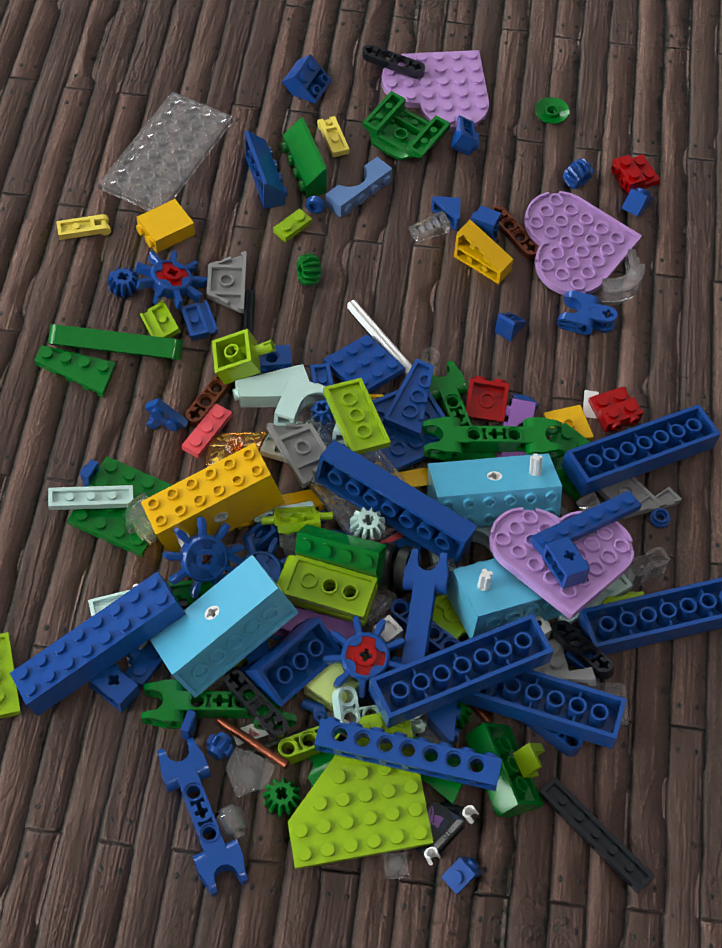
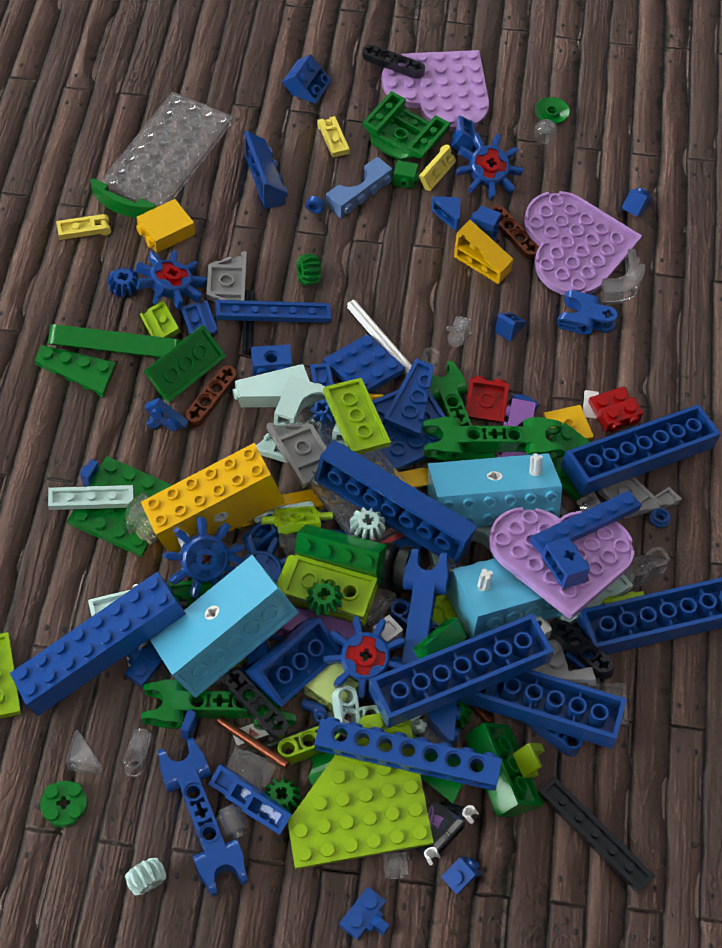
blue brick [88,663,140,713] -> none
coral plate [182,403,232,459] -> none
clear orange shield [205,432,268,465] -> none
blue gear [206,732,234,760] -> none
lime brick [212,329,276,384] -> none
lime plate [273,208,312,243] -> none
green slope [281,118,327,199] -> none
clear slope [409,211,450,242] -> none
blue gear [563,159,594,189] -> none
red plate [611,154,660,194] -> none
none -> green plate [40,781,88,828]
none -> clear slope [65,730,103,775]
none -> green slope [90,178,156,219]
none -> clear piece [123,728,152,777]
none -> light aqua gear [125,858,167,895]
none -> green plate [144,325,226,403]
none -> blue slope [208,764,292,835]
none -> blue plate [215,300,331,323]
none -> green gear [306,579,344,617]
none -> blue hinge [339,887,390,941]
none -> green brick [393,160,420,189]
none -> green beam [413,617,467,659]
none -> light yellow plate [419,145,456,191]
none -> clear hips [446,316,473,347]
none -> blue gear [456,133,524,200]
none -> clear head [534,119,557,146]

